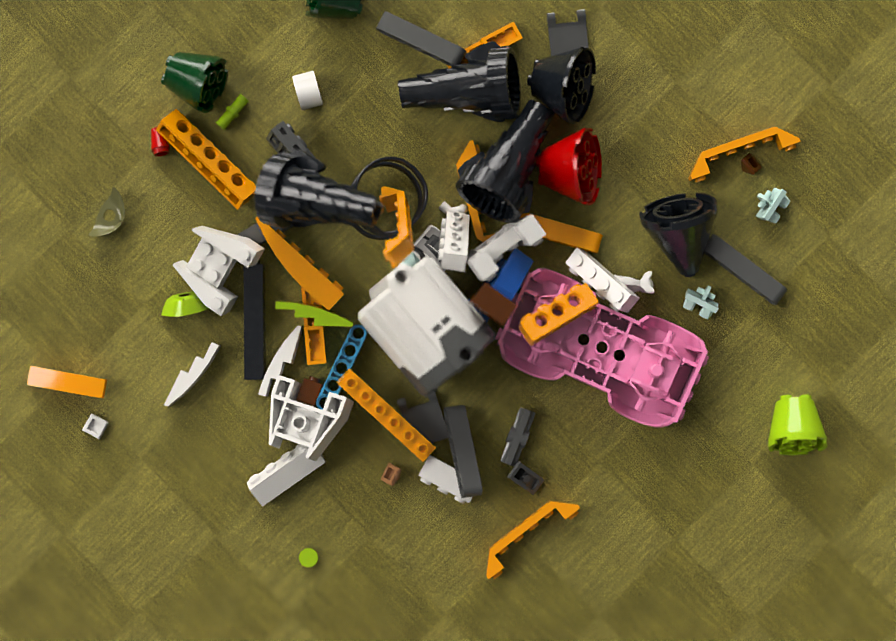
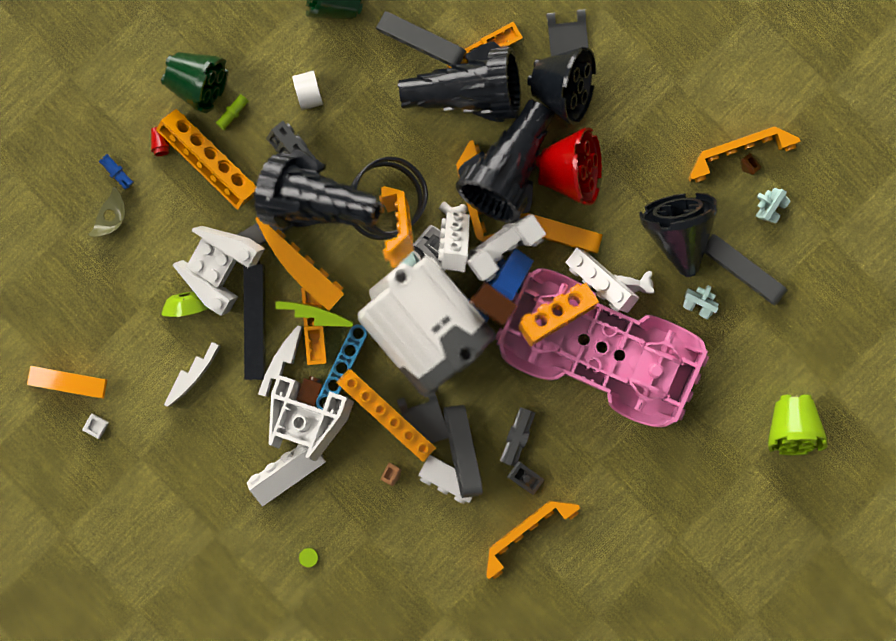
none -> blue pin [99,154,134,190]

